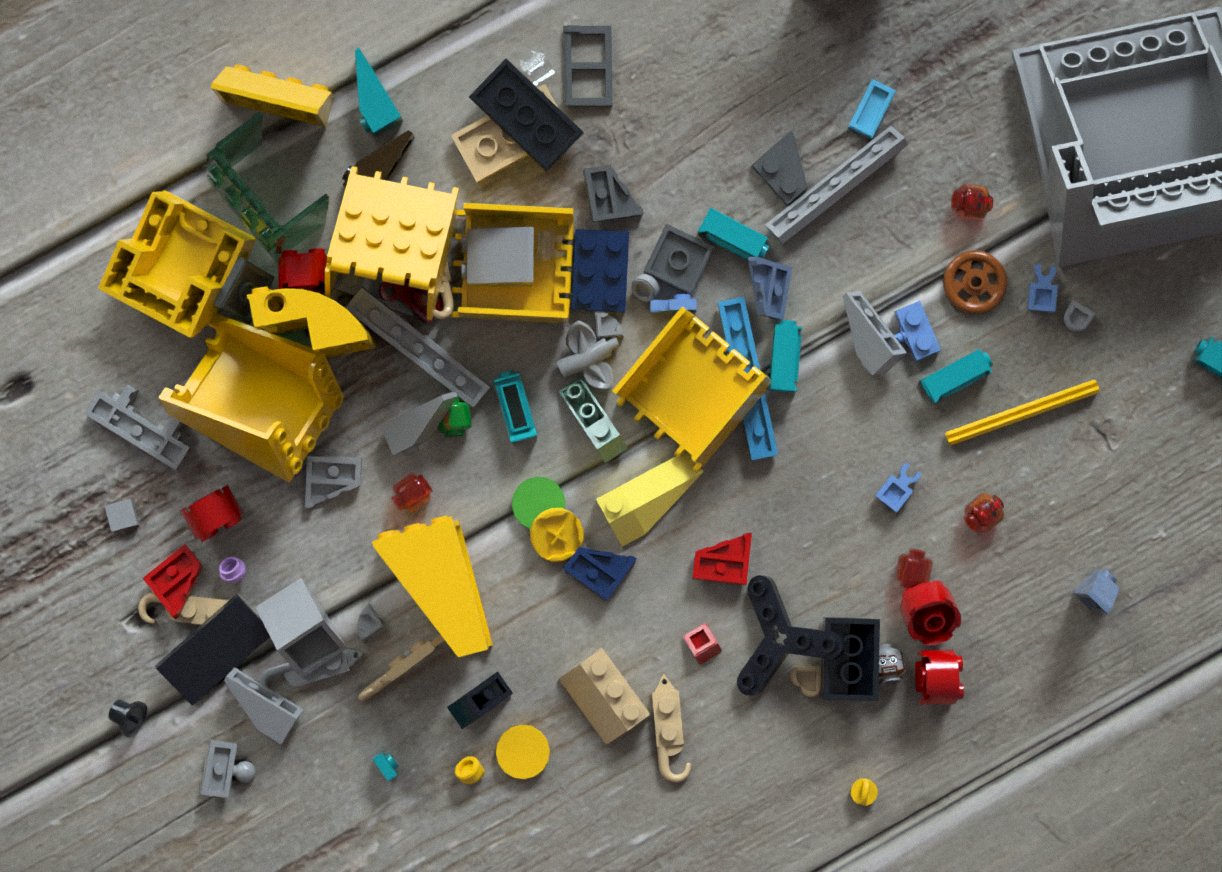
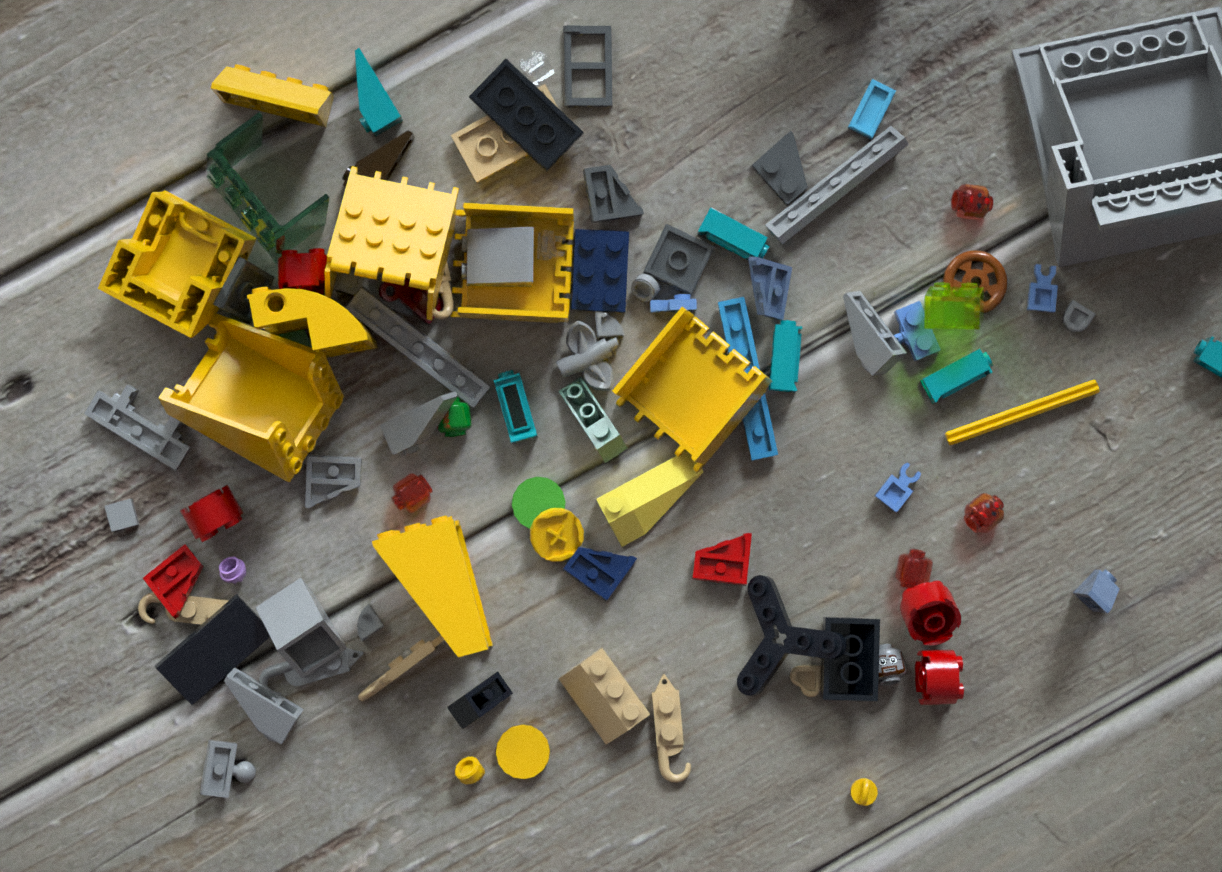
black piece [108,699,148,738] -> none
teal plate [372,751,399,781] -> none
red slope [682,623,722,664] -> none
none -> clear neon green brick [924,282,984,330]

